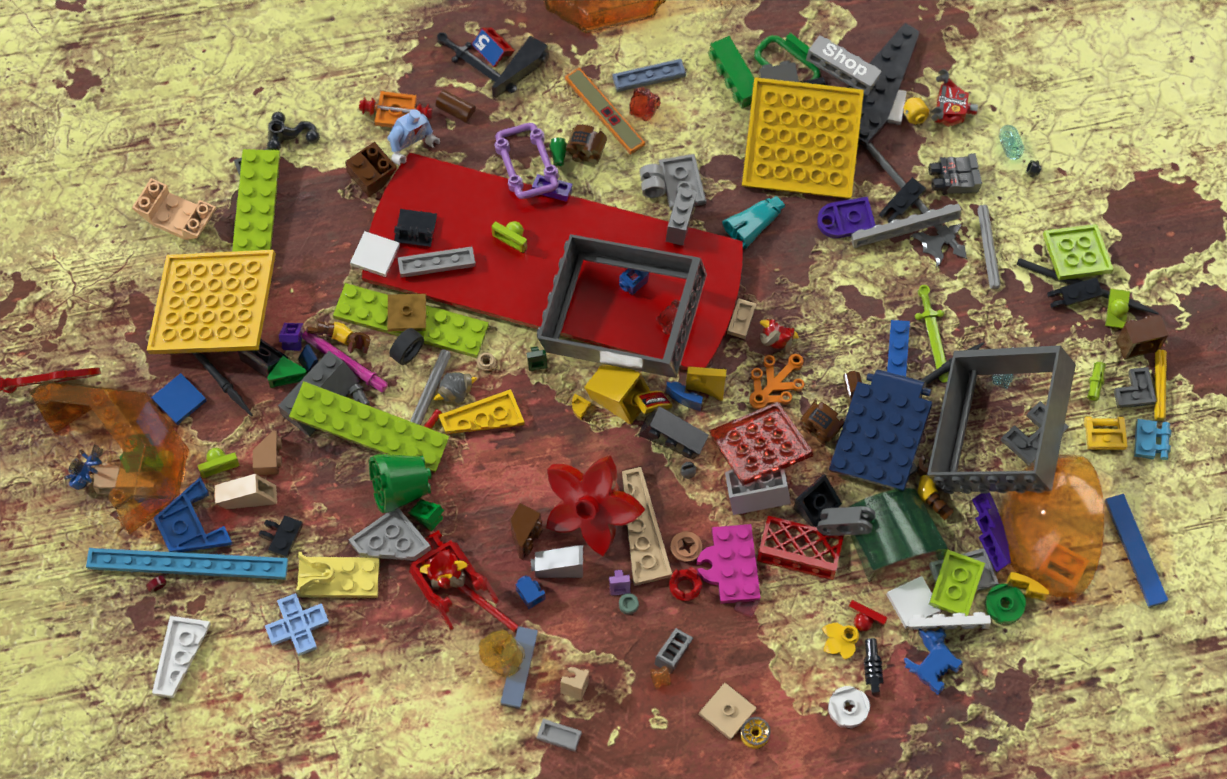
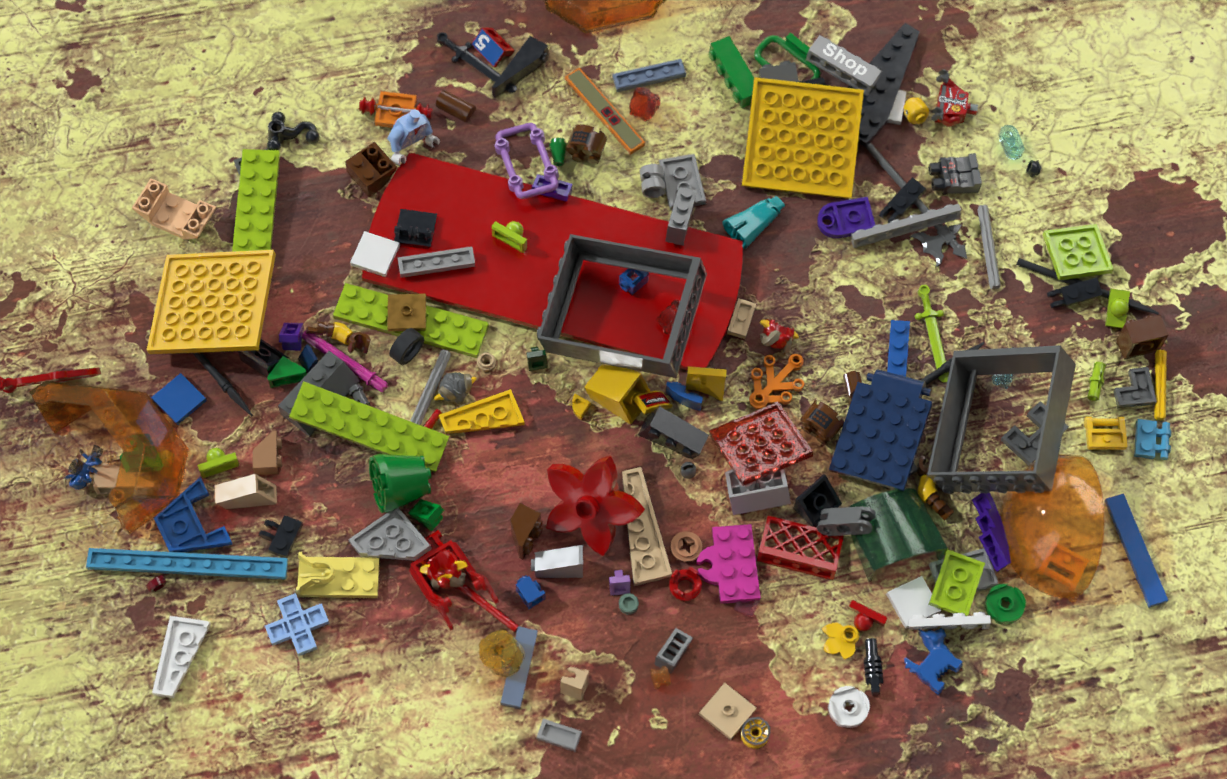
yellow slope [1007,572,1049,601] -> none

